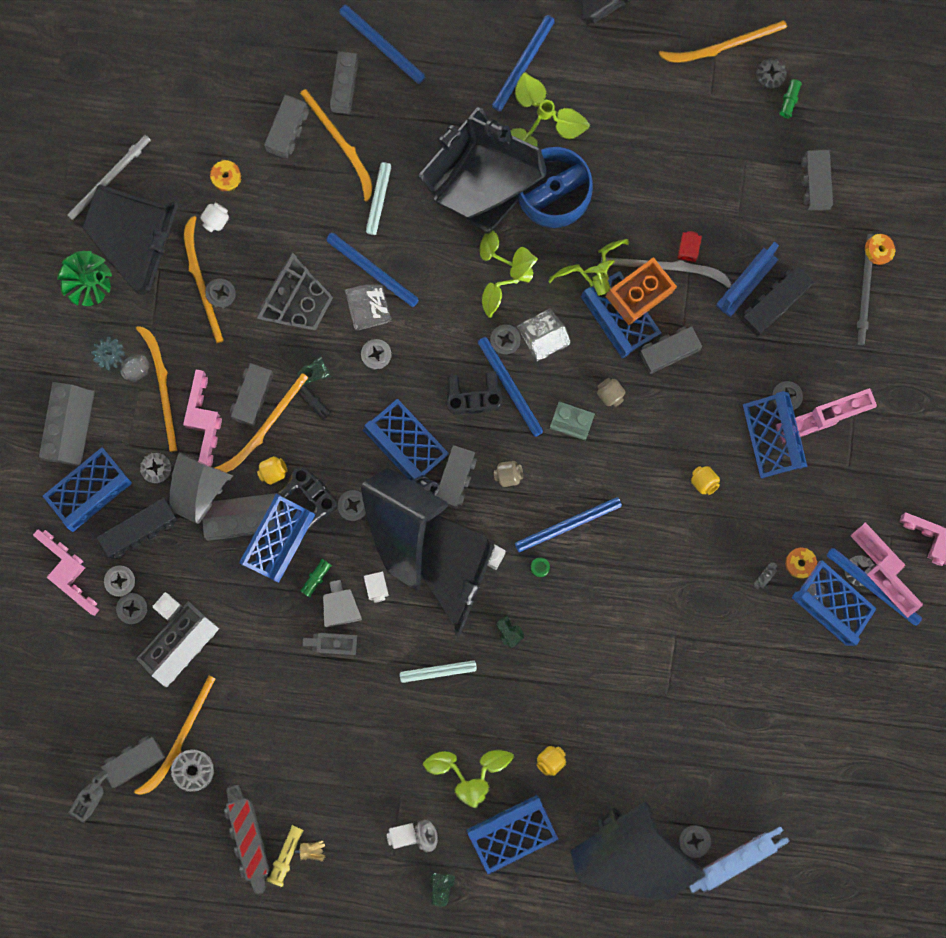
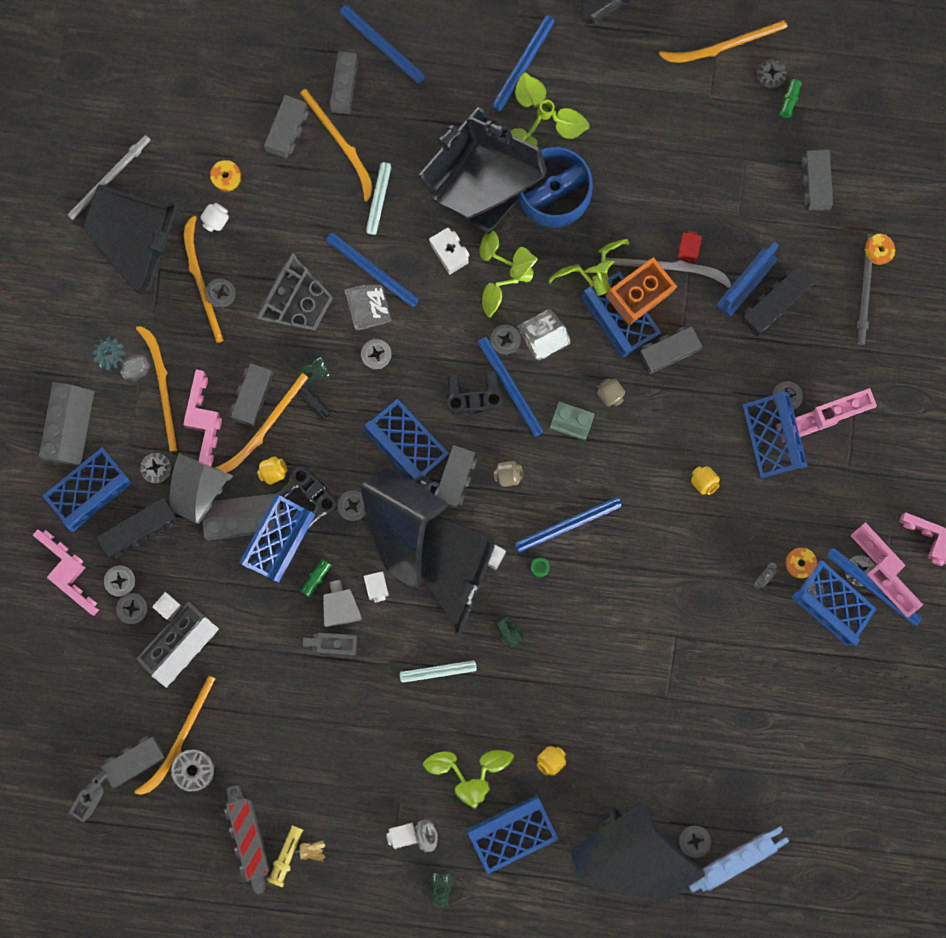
green piece [57,251,112,306] -> none
none -> white brick [429,227,470,275]

